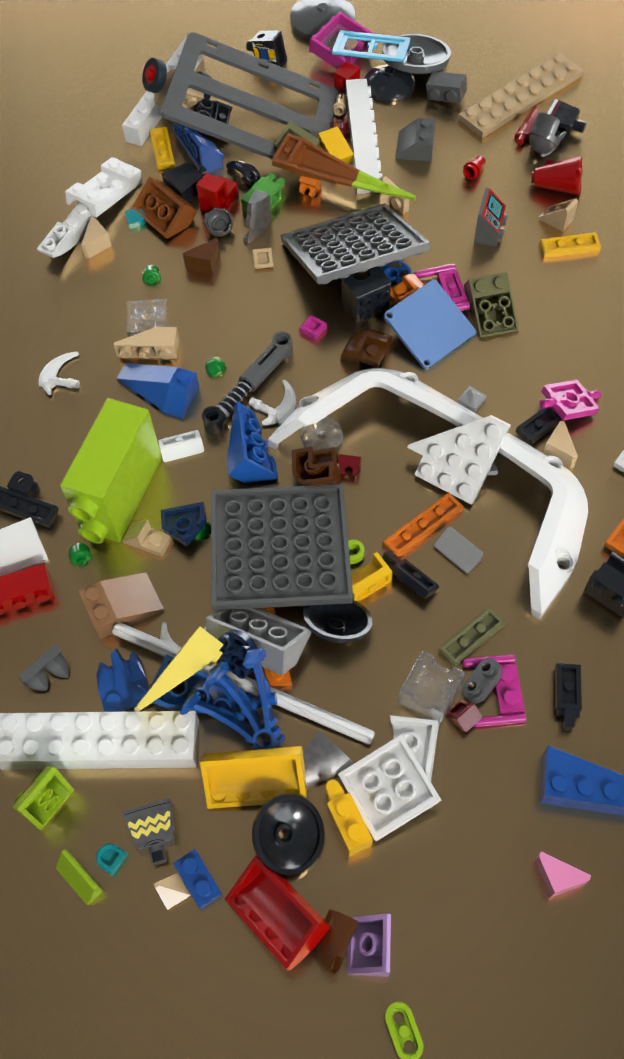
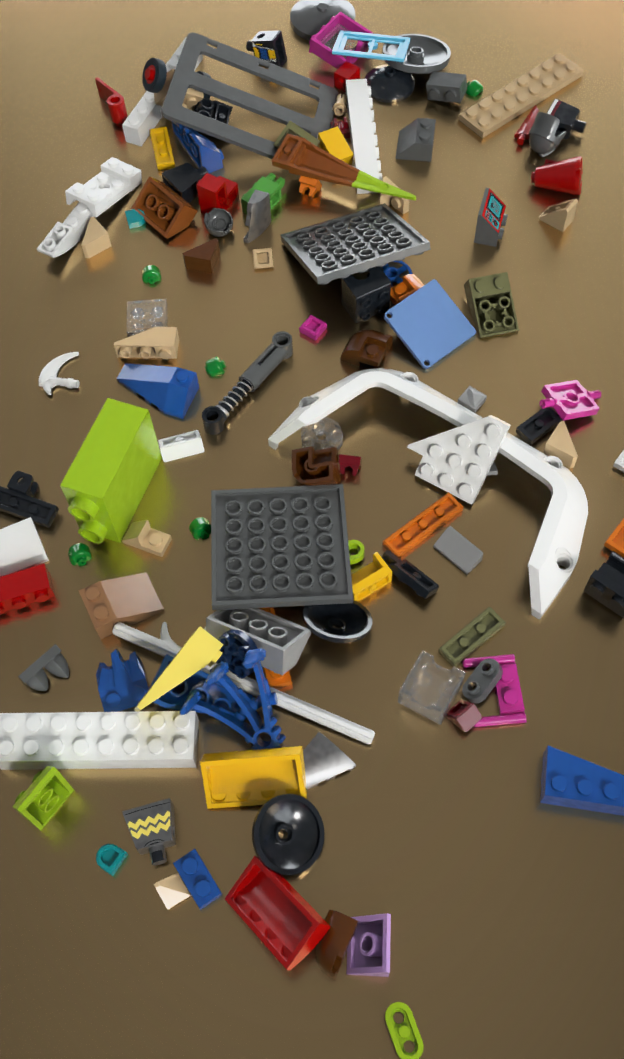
lime slope [56,849,102,905] -> none
dark blue plate [161,502,207,546] -> none
black piece [226,160,260,186] -> none
blue wedge [227,401,278,483] -> none
white piece [249,379,296,425] -> none
yellow hinge [325,779,373,857] -> none
white plate [338,734,442,841] -> none
white wing [390,715,439,782] -> none
dark pink plate [413,264,470,311] -> none
red cone [463,155,486,180] -> none
bright pink slope [535,851,591,897] -> none
yellow tile [539,232,601,258] -> none
black hinge [555,663,582,731] -> none
none -> red door [95,77,128,124]
none -> green piece [466,80,483,97]

